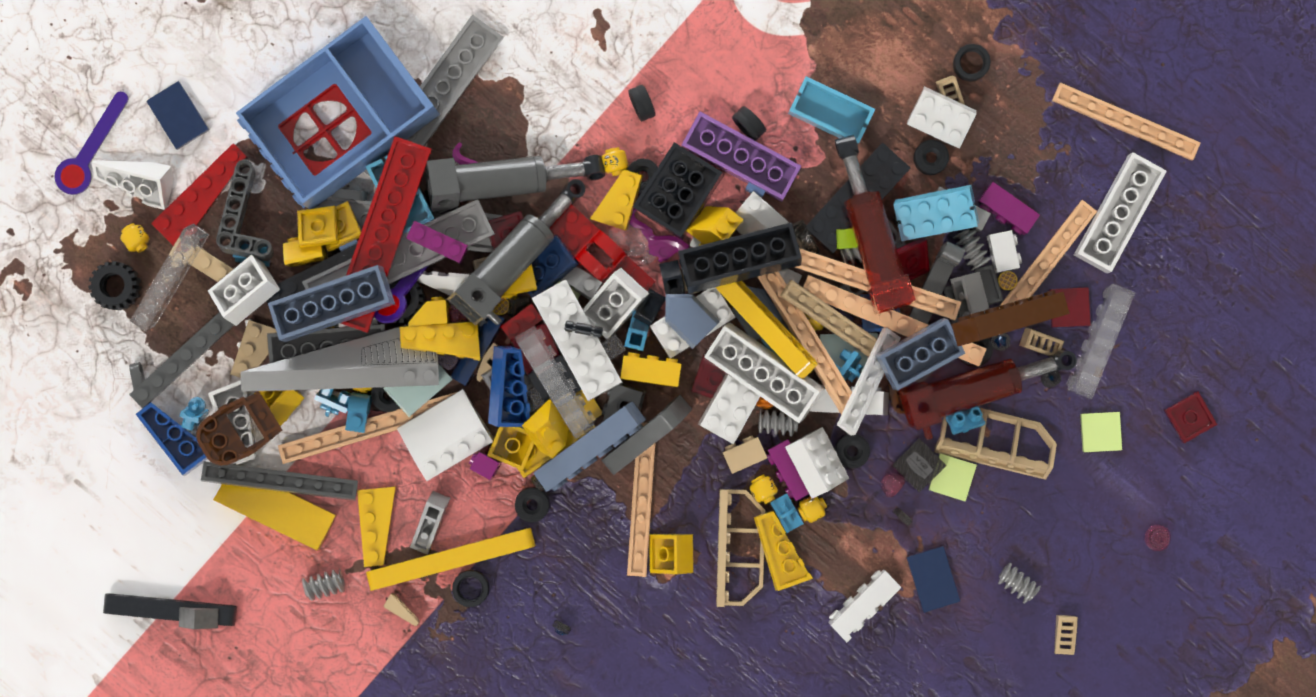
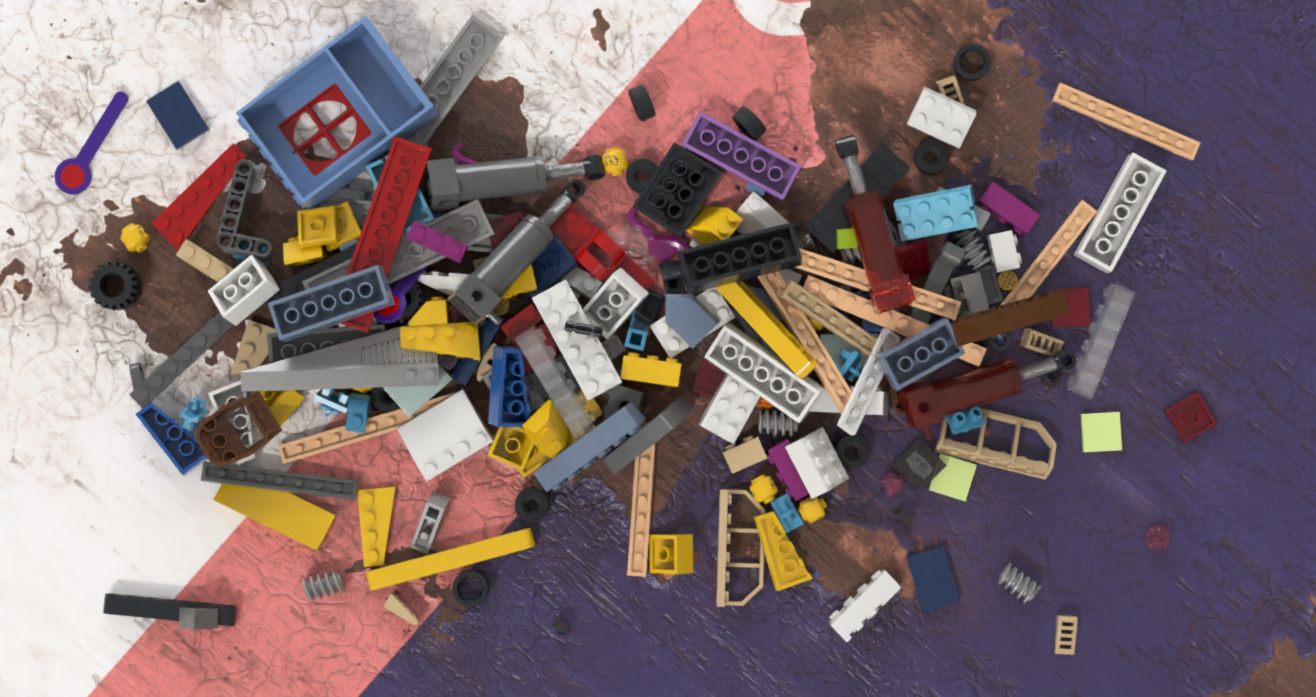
white wedge [92,161,174,210] -> none
clear brick [130,224,209,332] -> none
magenta brick [469,452,502,480] -> none
yellow wing [590,170,643,231] -> none
medium azure piece [788,76,875,145] -> none

